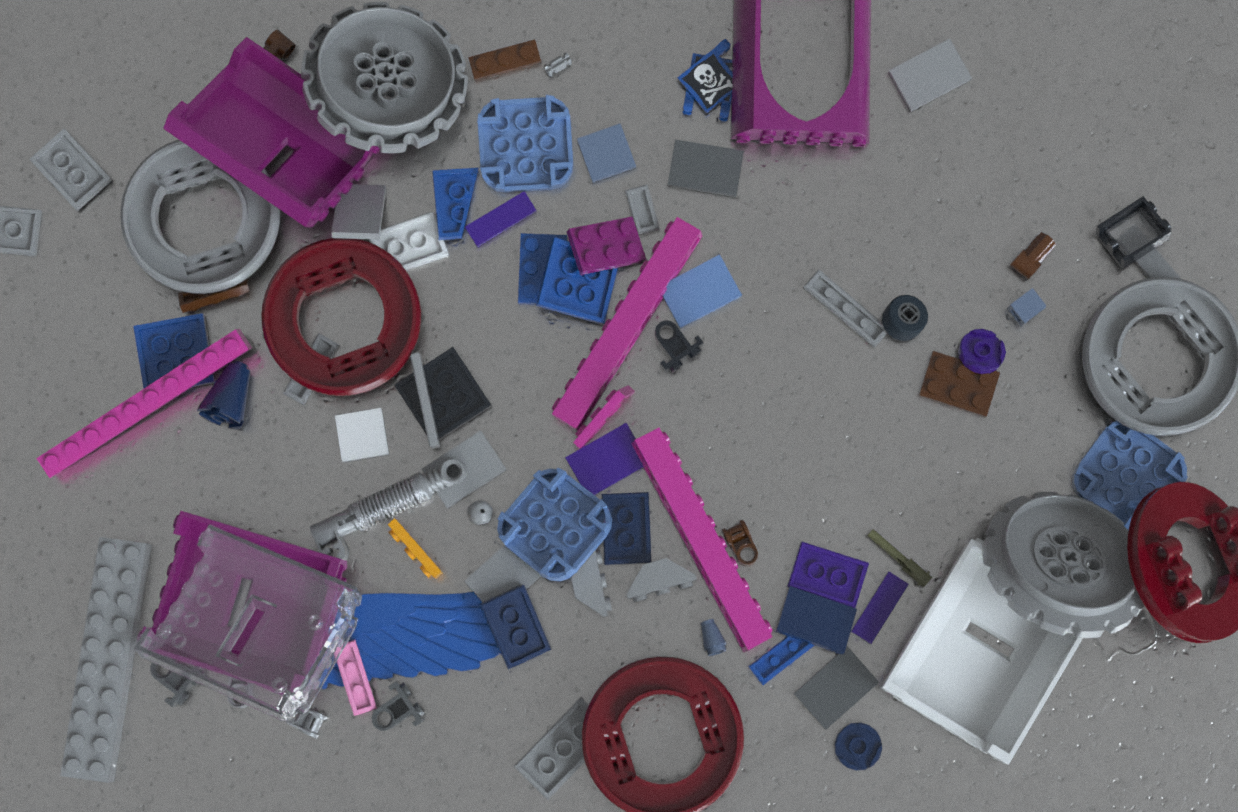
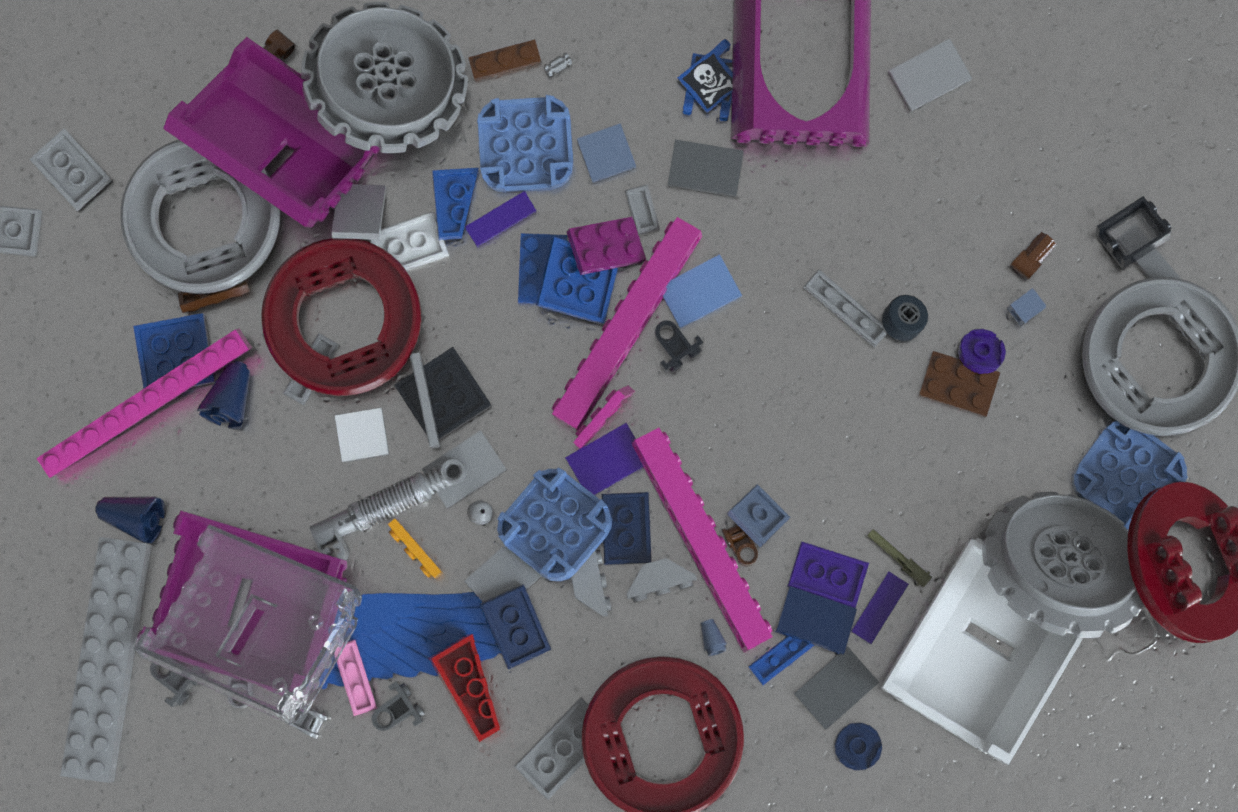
none -> dark blue cone [95,496,165,543]
none -> red wedge [428,633,500,742]
none -> sand blue tile [727,484,791,547]

